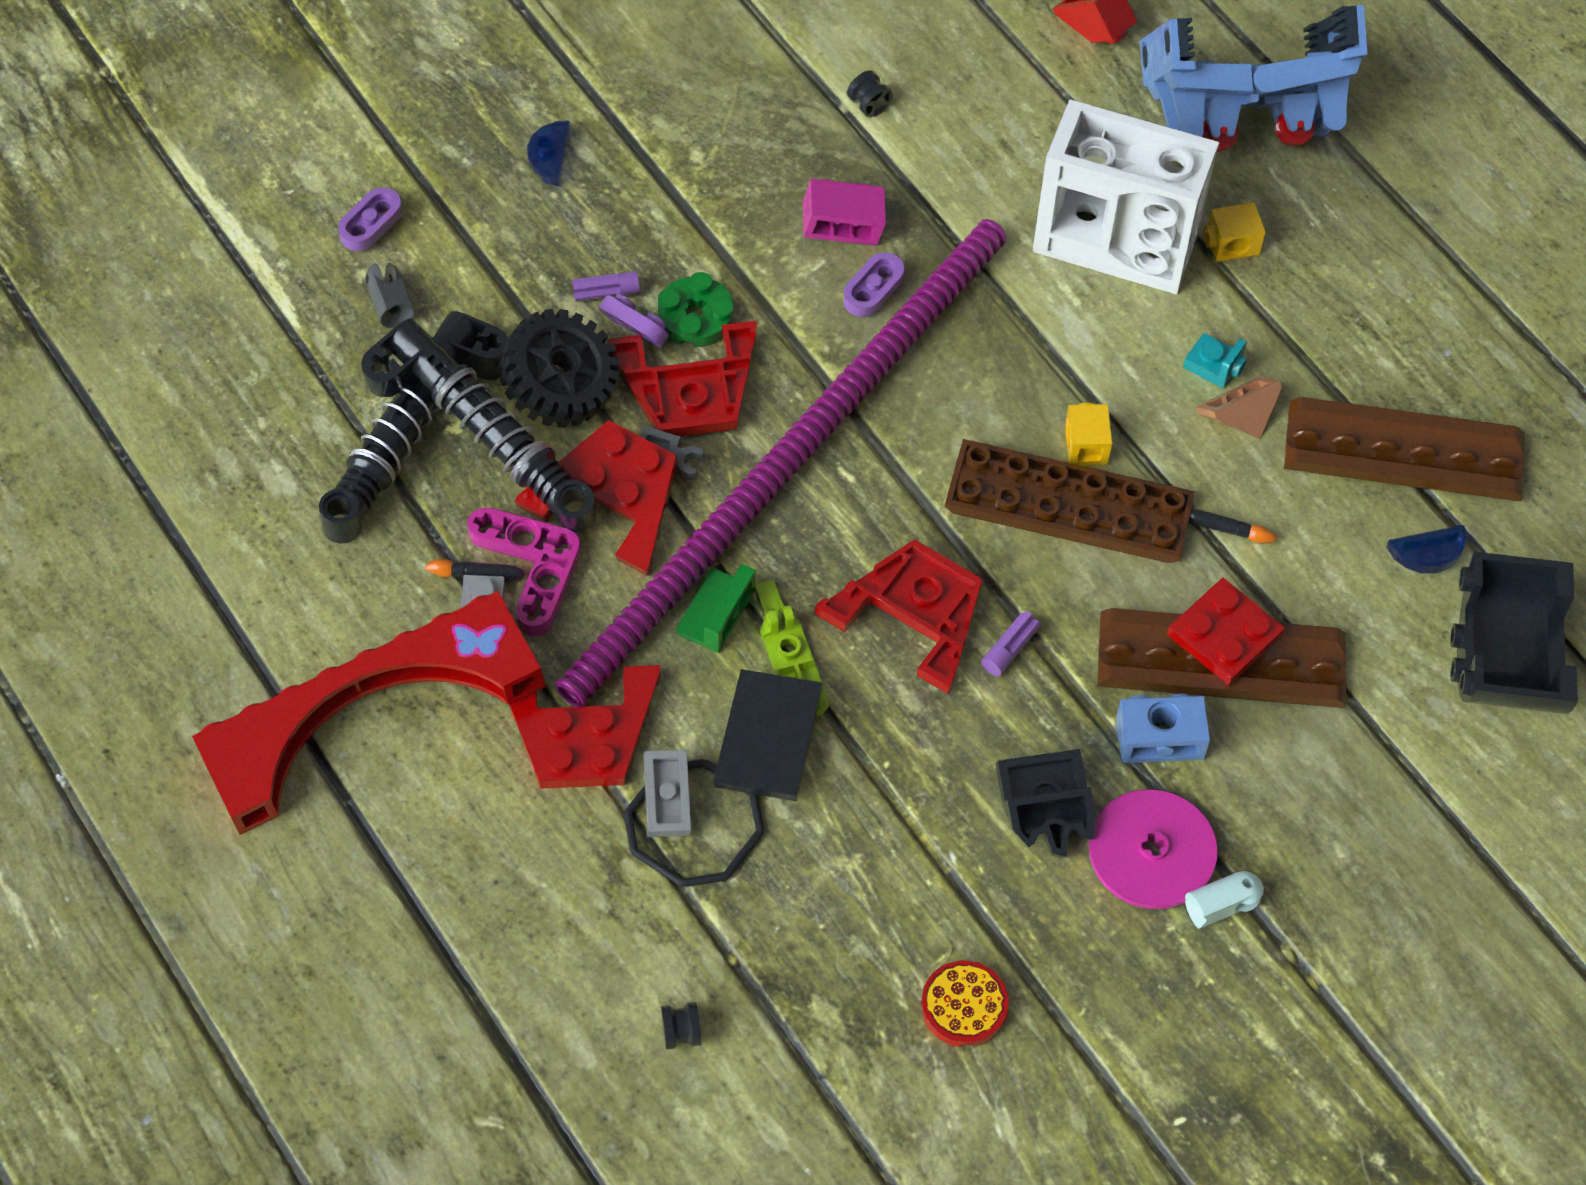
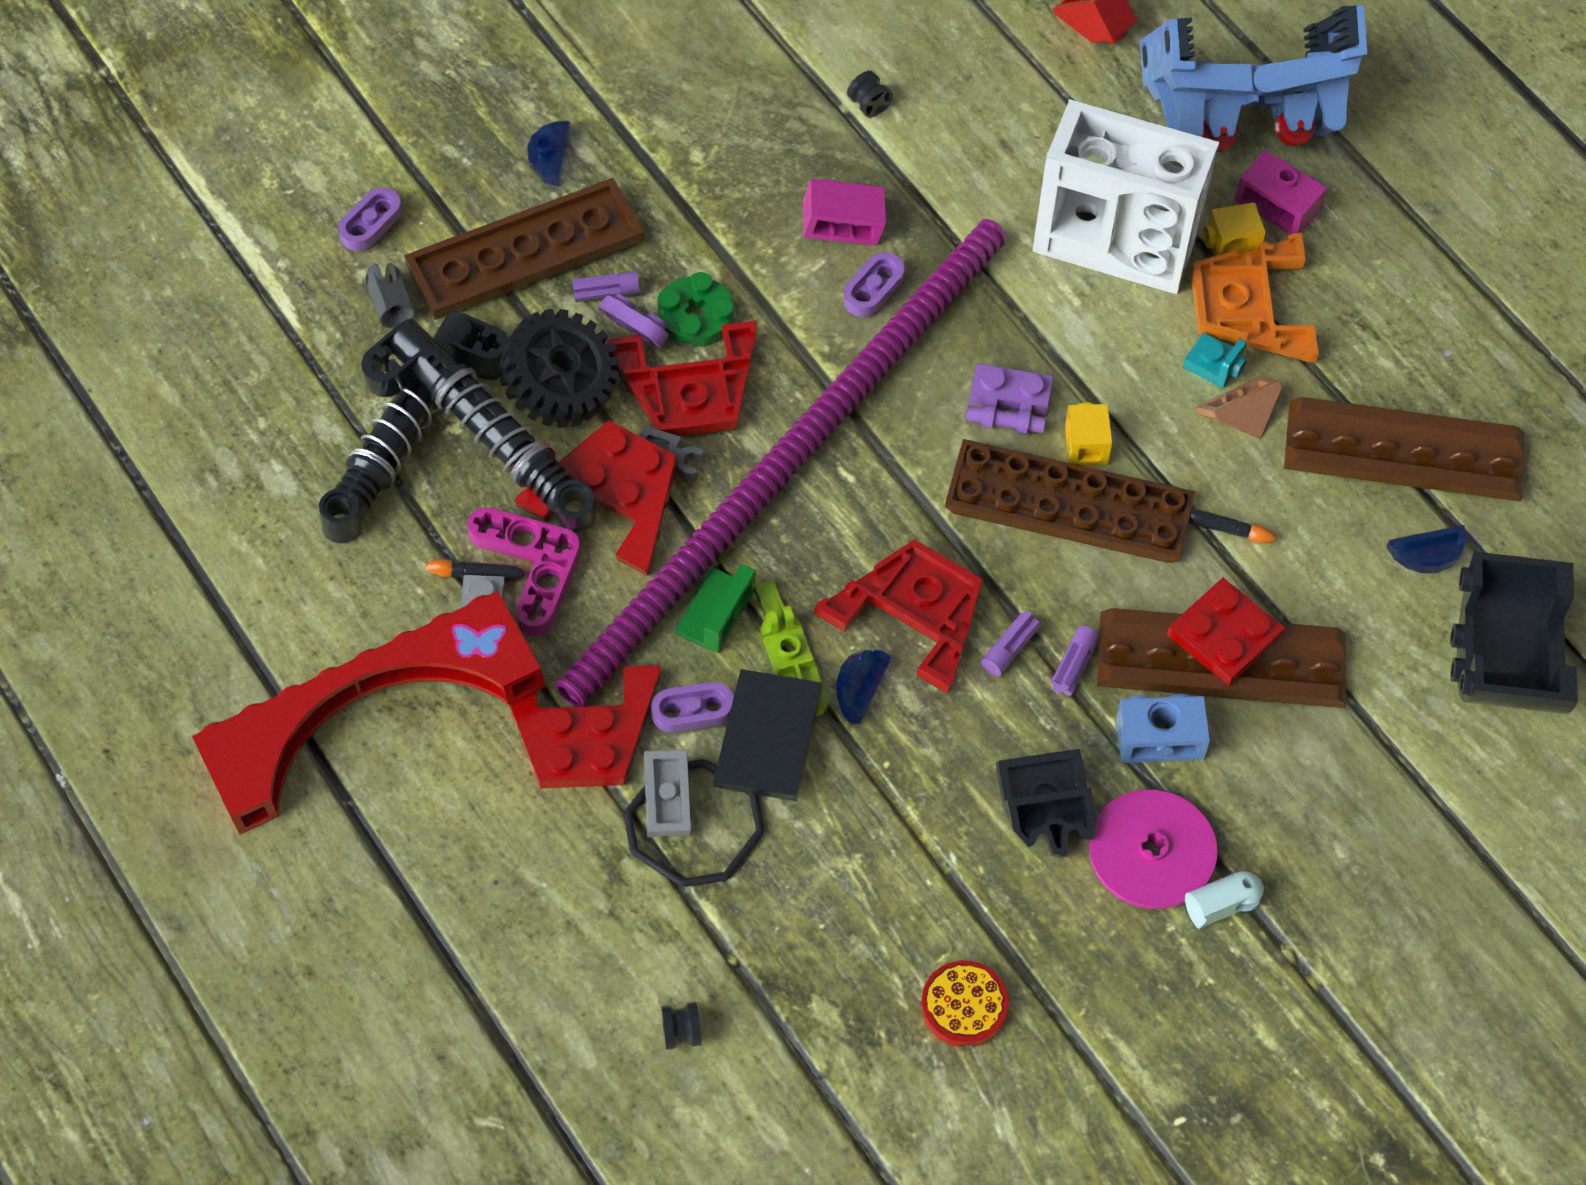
none -> reddish brown plate [404,178,645,320]
none -> medium lavender plate [651,682,734,733]
none -> clear blue plate [836,650,892,725]
none -> medium lavender plate [966,363,1053,434]
none -> medium lavender piece [1050,626,1100,696]
none -> orange wing [1191,233,1319,362]
none -> dark pink brick [1235,150,1327,234]

